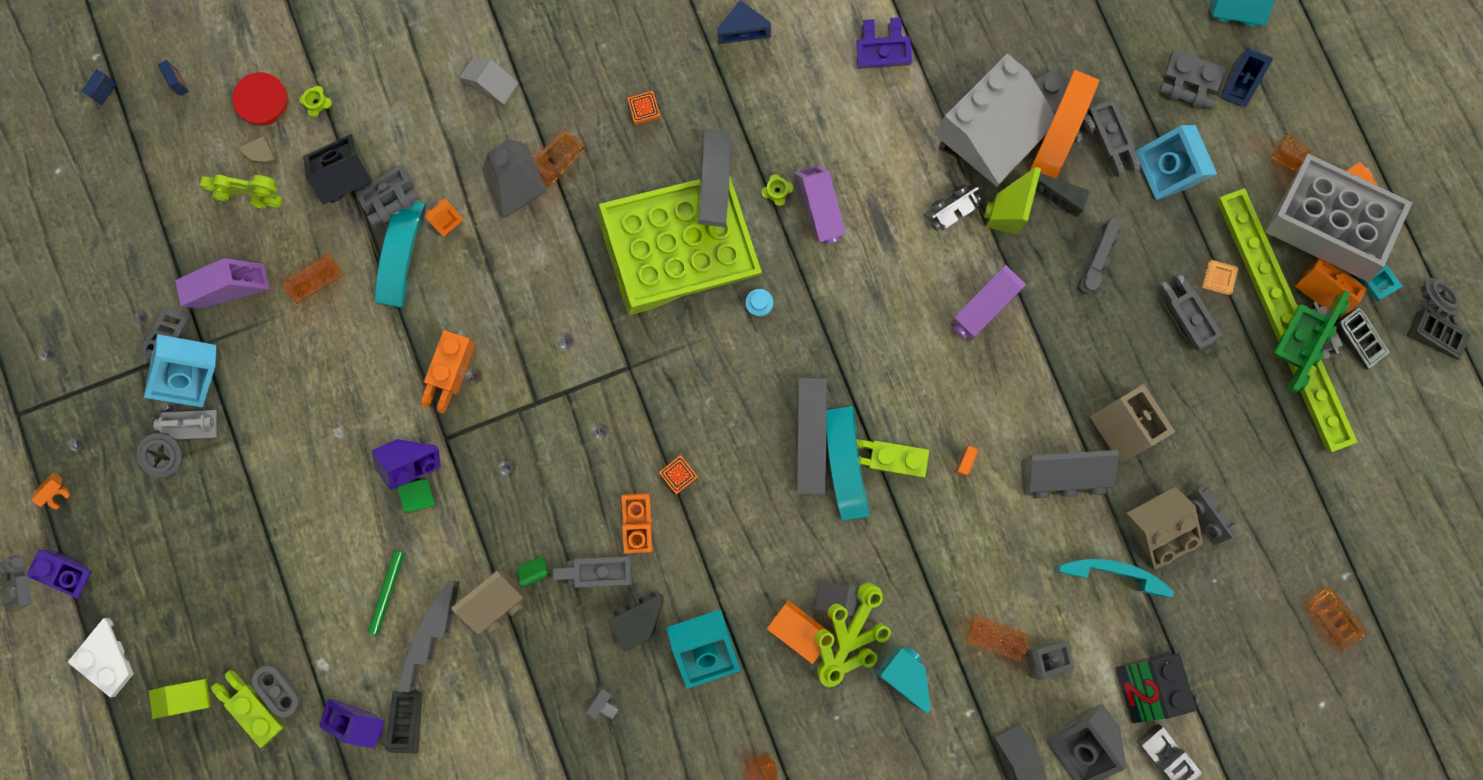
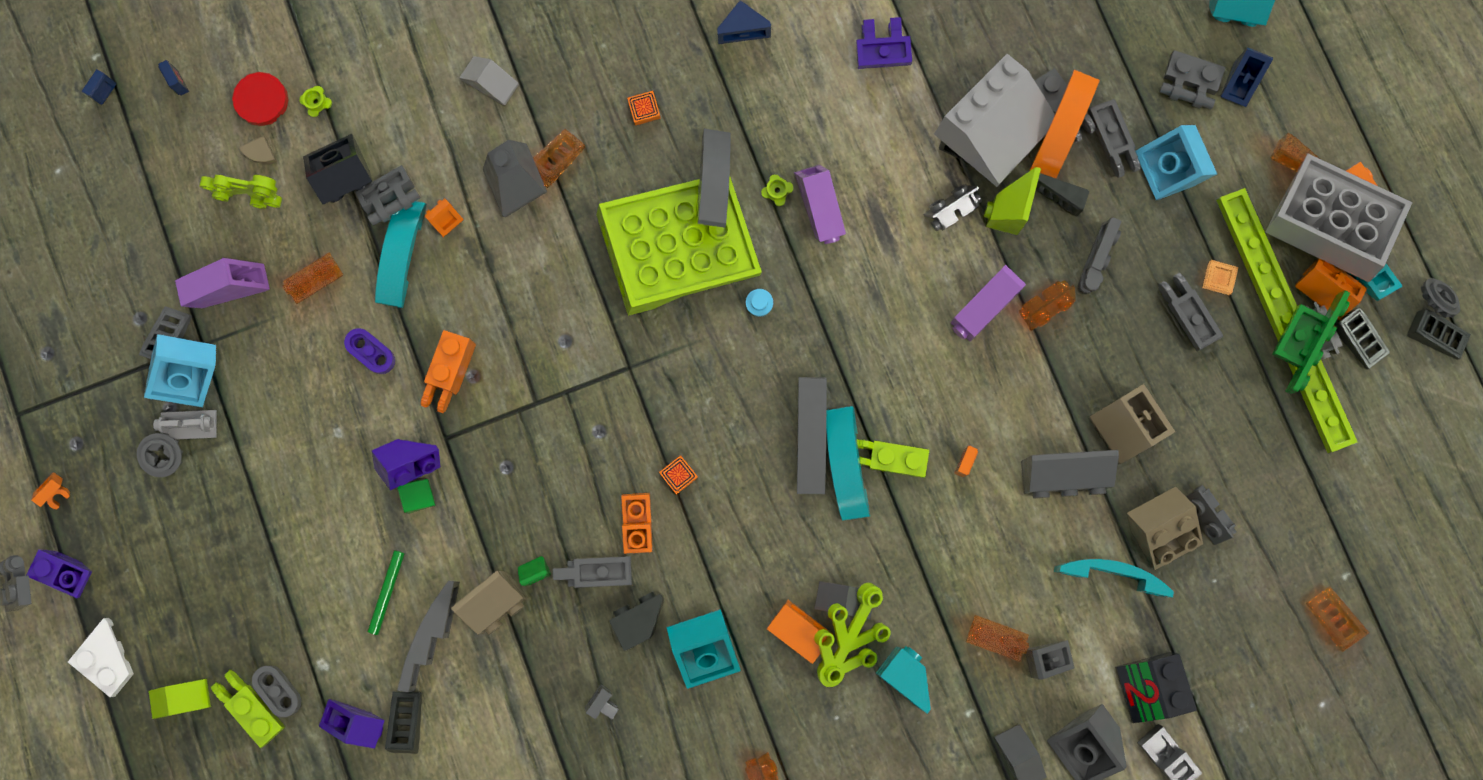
none -> dark purple plate [344,328,395,374]
none -> clear orange hinge [1019,280,1076,331]

